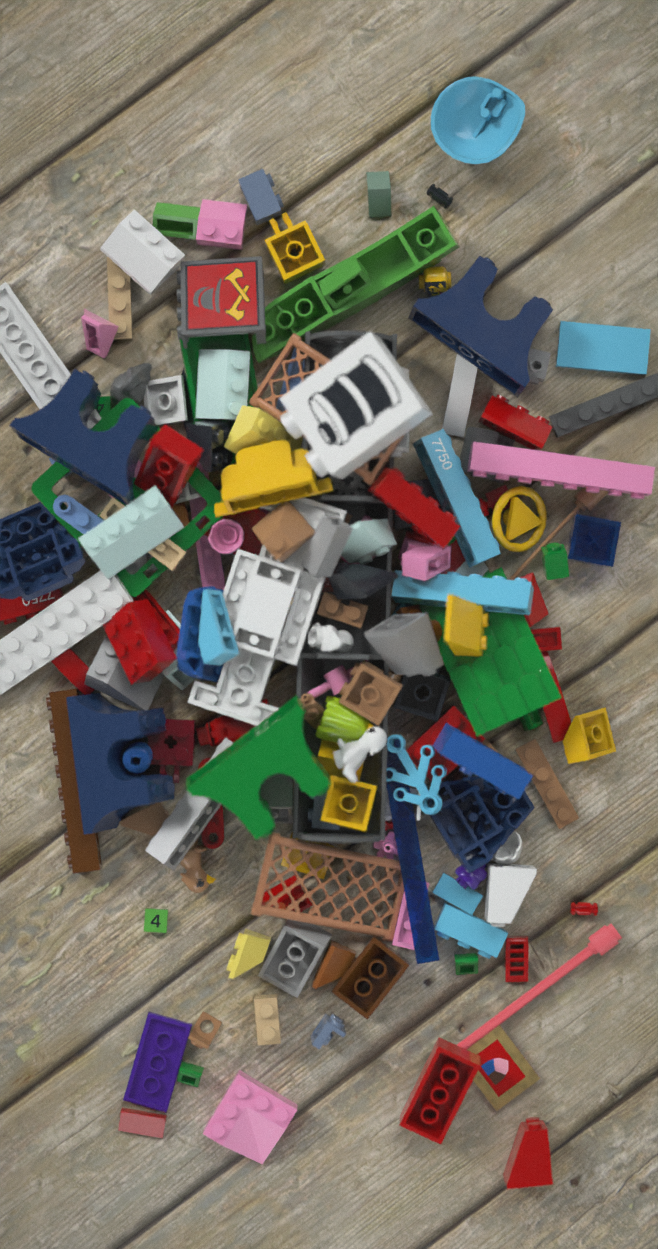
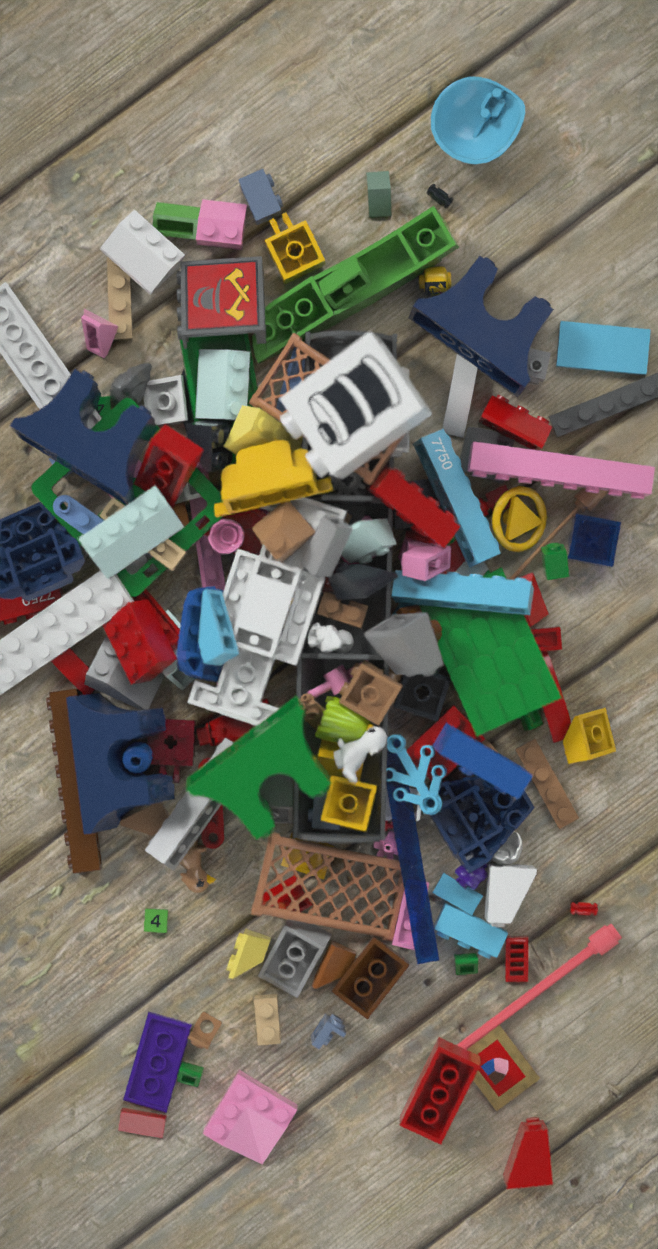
yellow slope [445,594,489,656] -> none

